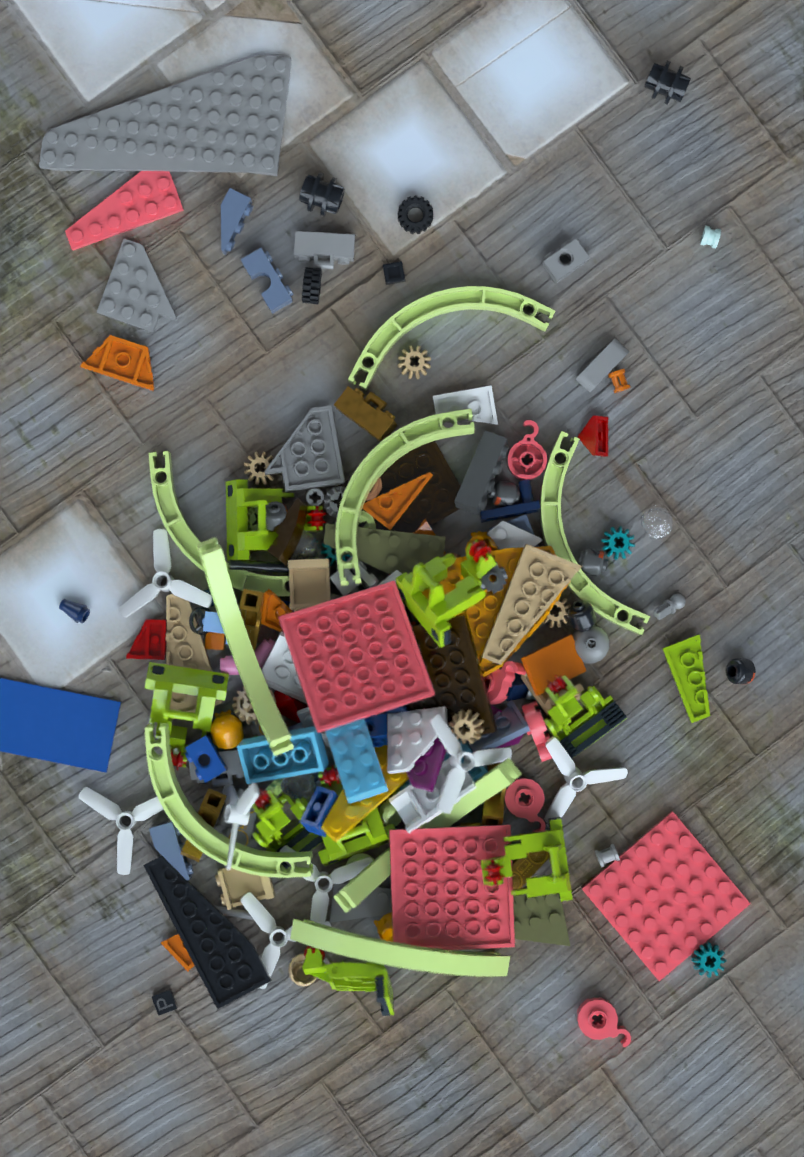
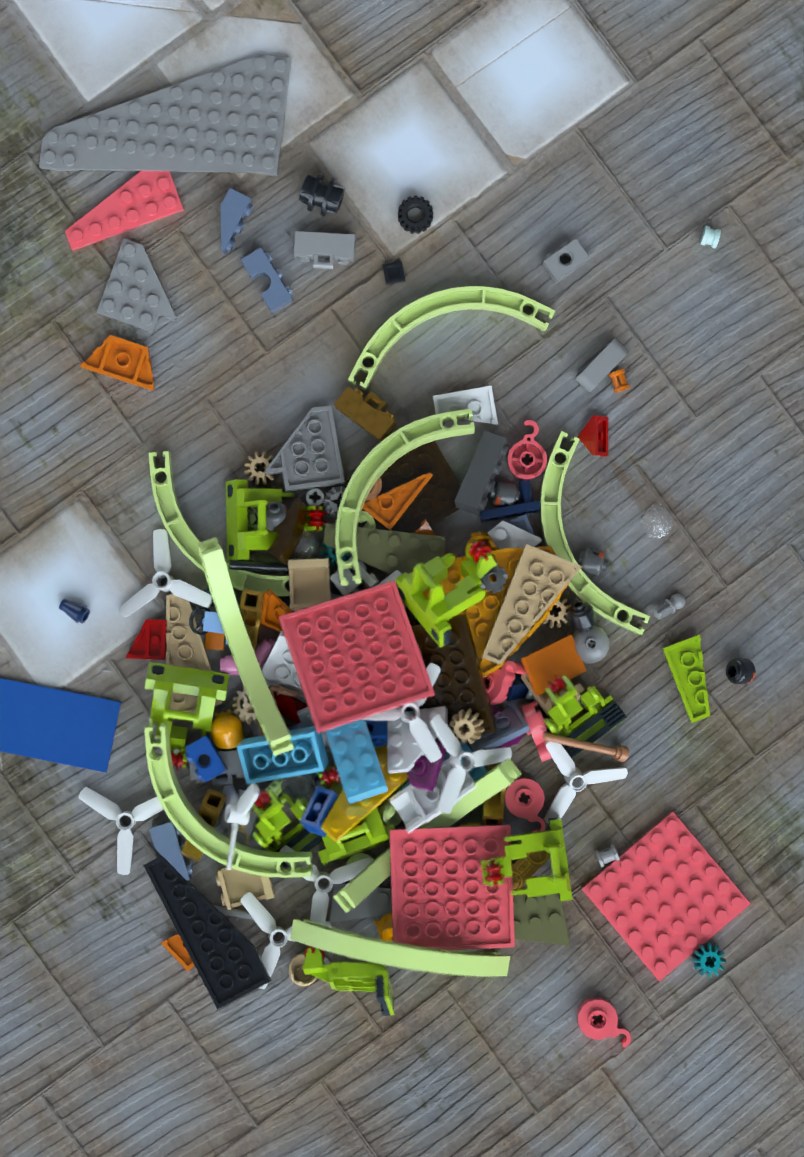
black tile [152,989,178,1016] -> none
black tyre [302,267,322,304] -> none
tan gear [398,346,431,379] -> none
teal gear [601,526,635,560] -> none
black piece [644,60,691,105] -> none
none -> nougat piece [269,684,299,698]
none -> white piece [360,663,442,762]
none -> nougat piece [543,733,629,762]

